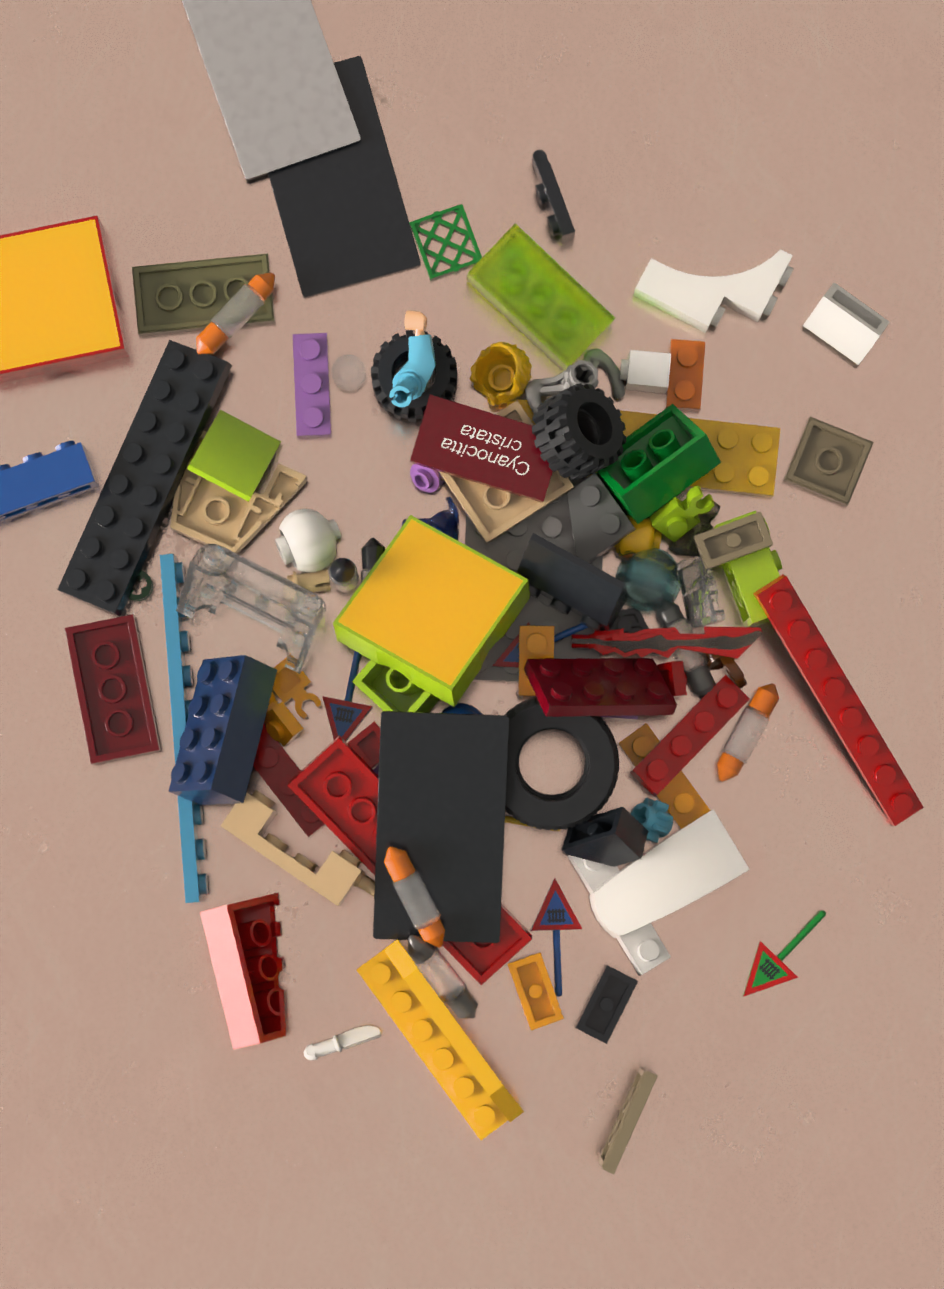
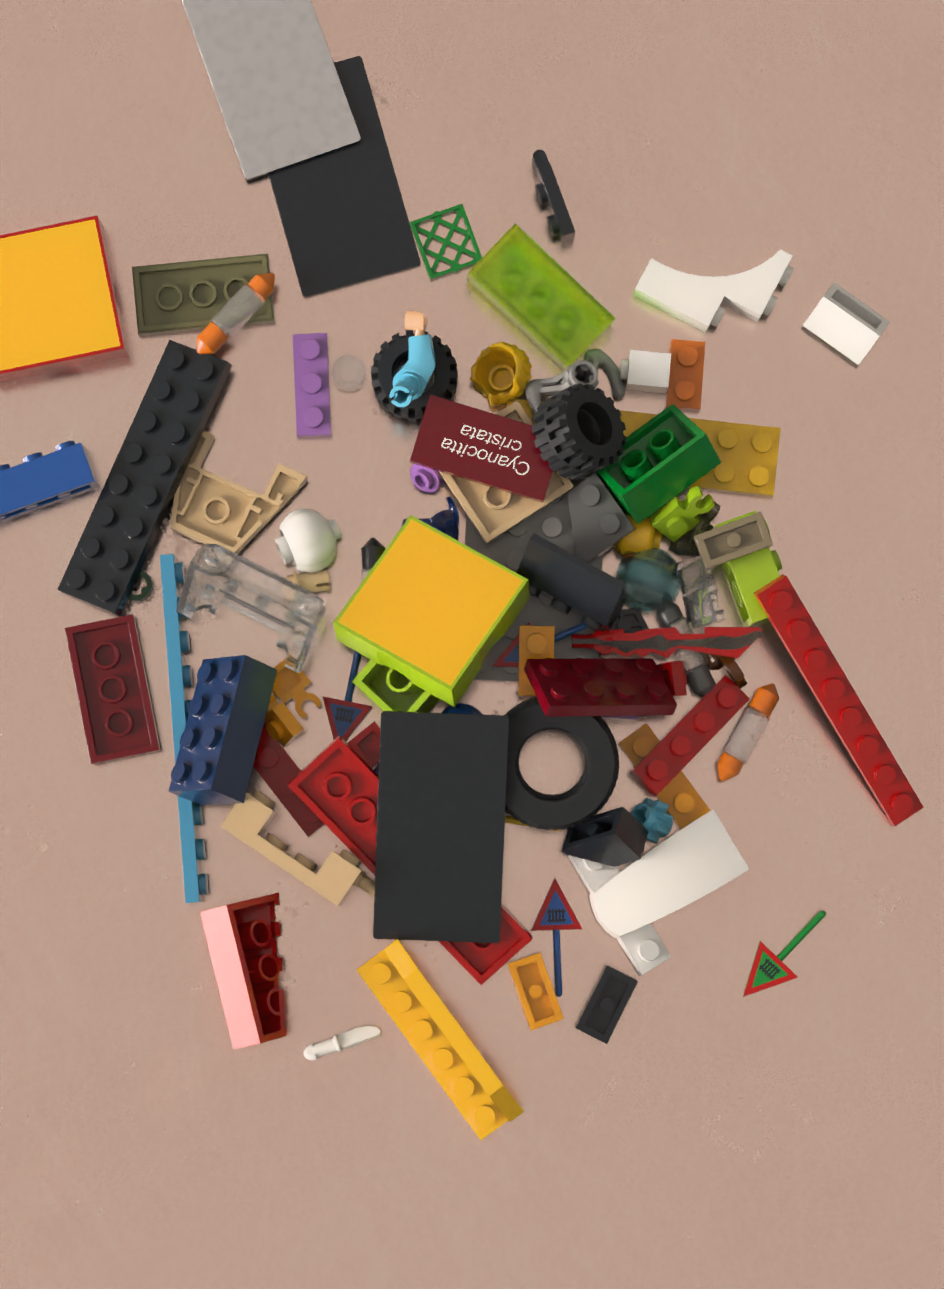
lime slope [187,410,281,502] -> none
black piece [329,558,359,592] -> none
piece [384,846,445,948] -> none
piece [408,935,478,1018] -> none
dark tan tile [598,1066,658,1175] -> none
dark tan tile [783,416,874,507] -> none

